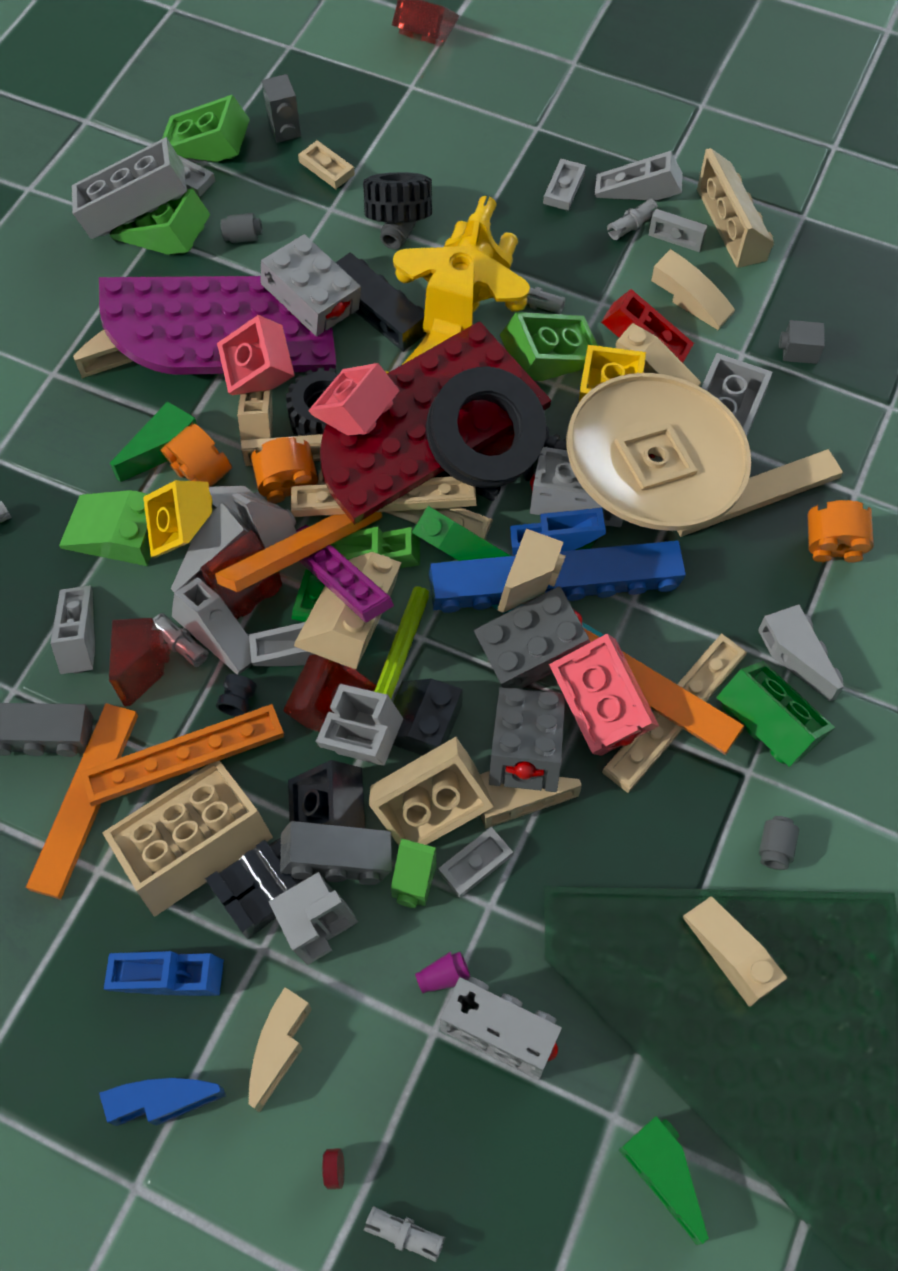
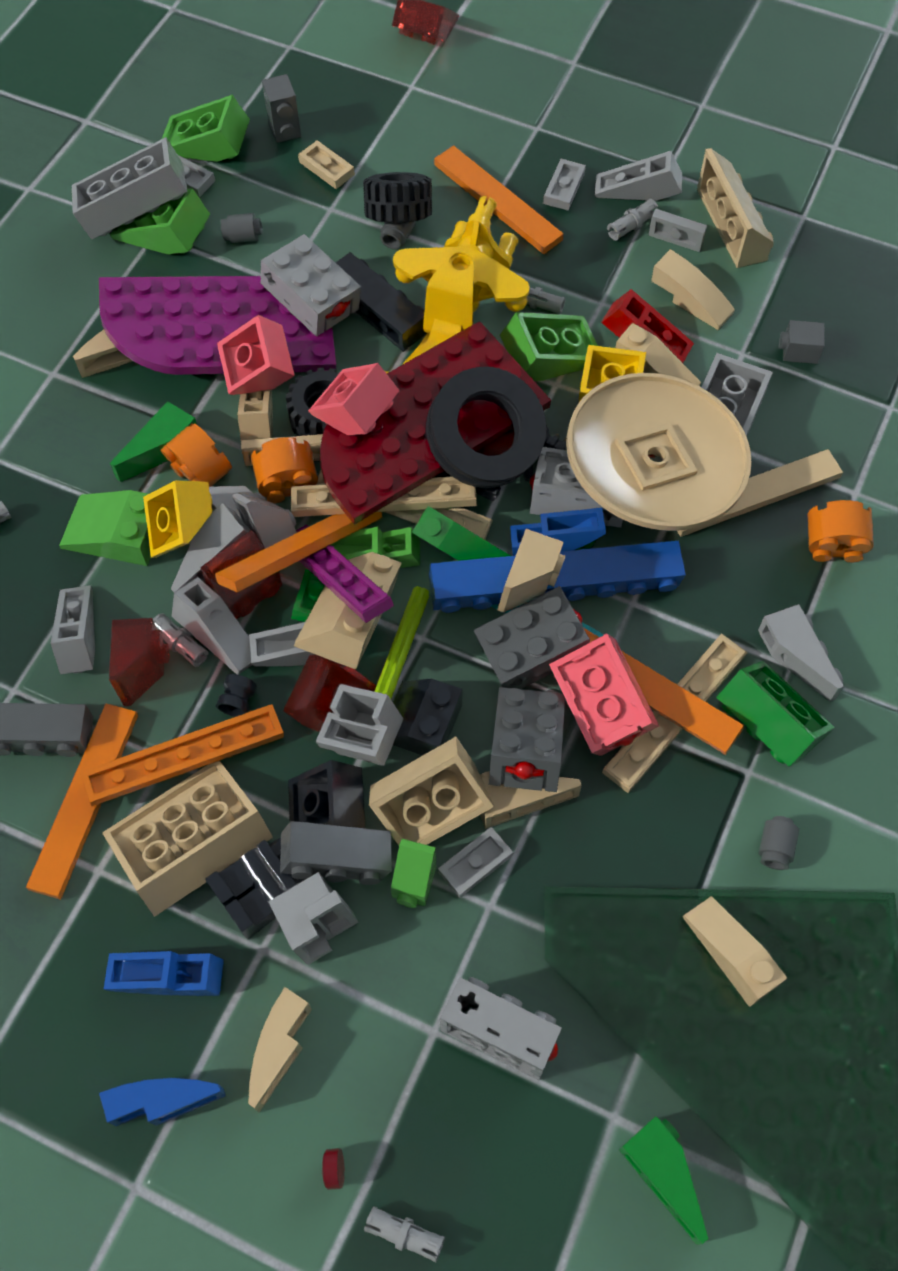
magenta cone [415,951,471,994] -> none
none -> orange tile [434,145,564,254]

